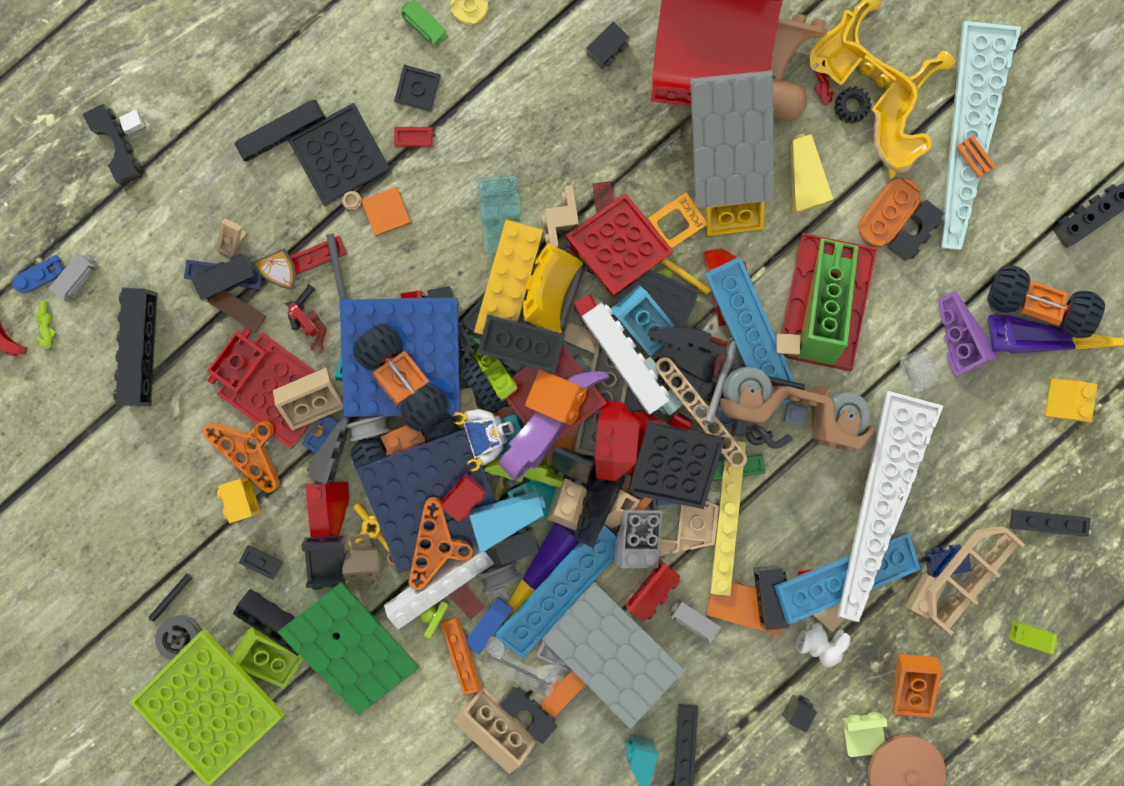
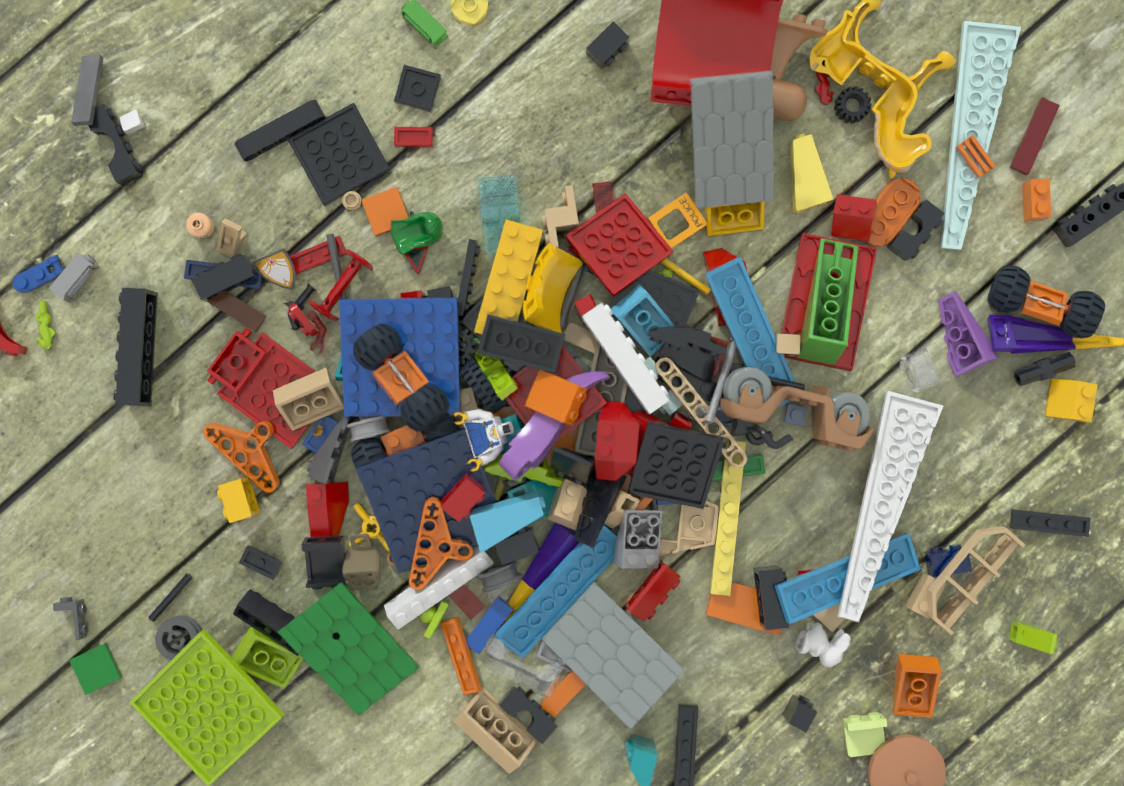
light grey window [670,599,721,644] -> none
none -> dark grey bracket [53,597,88,640]
none -> green tile [69,643,122,695]
none -> tile [71,55,103,126]
none -> light nougat head [186,213,214,239]
none -> red hose [310,249,373,321]
none -> green piece [390,212,443,255]
none -> piece [405,211,429,275]
none -> black plate [458,239,480,317]
none -> red slope [831,194,877,242]
none -> dark red tile [1009,97,1060,175]
none -> black piece [1014,352,1076,386]
none -> orange brick [1022,179,1051,221]

